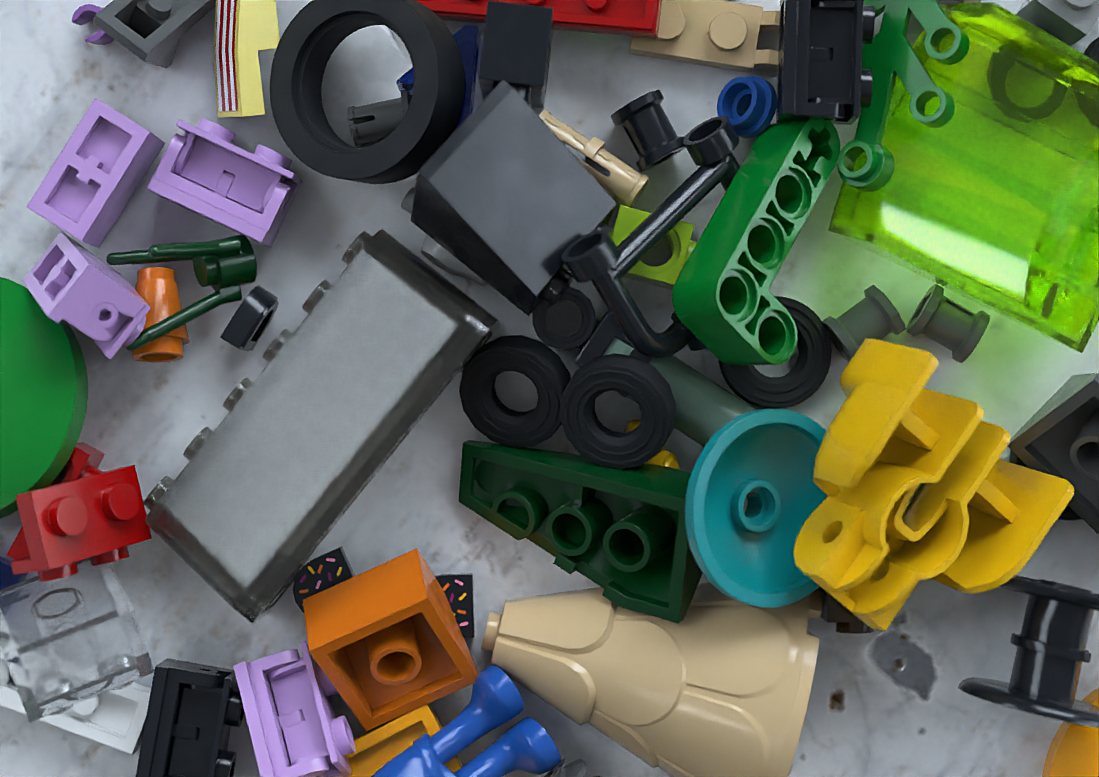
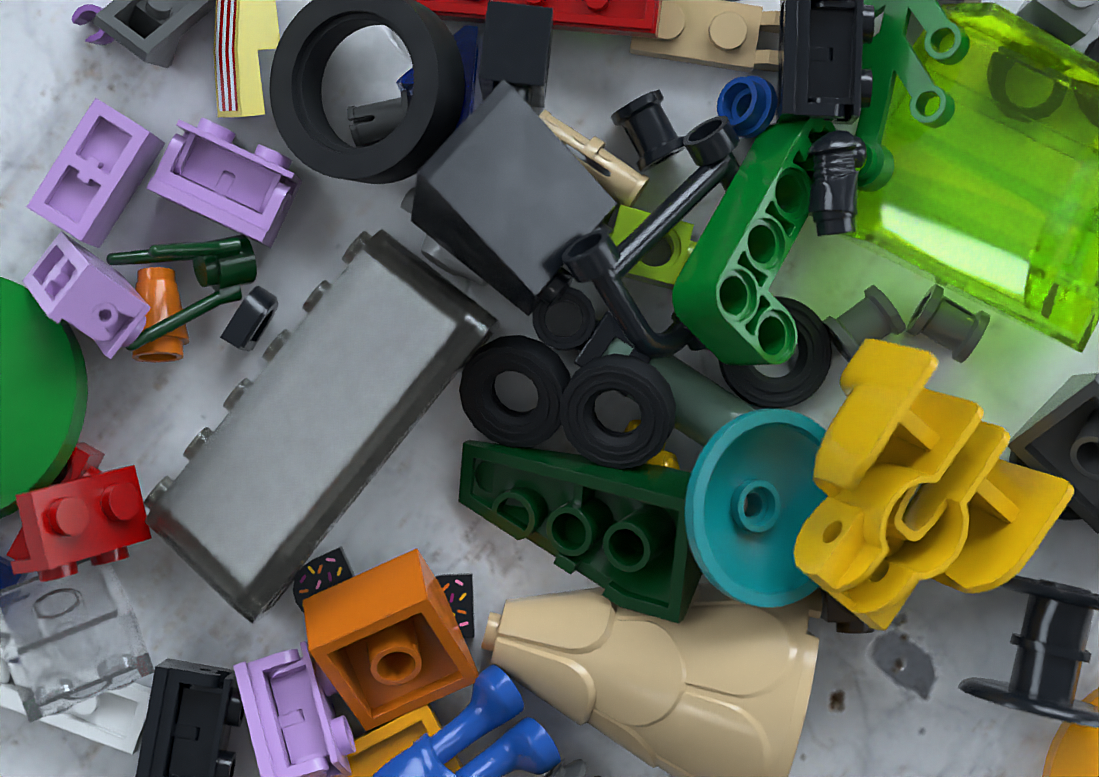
none -> black arm [807,130,867,237]

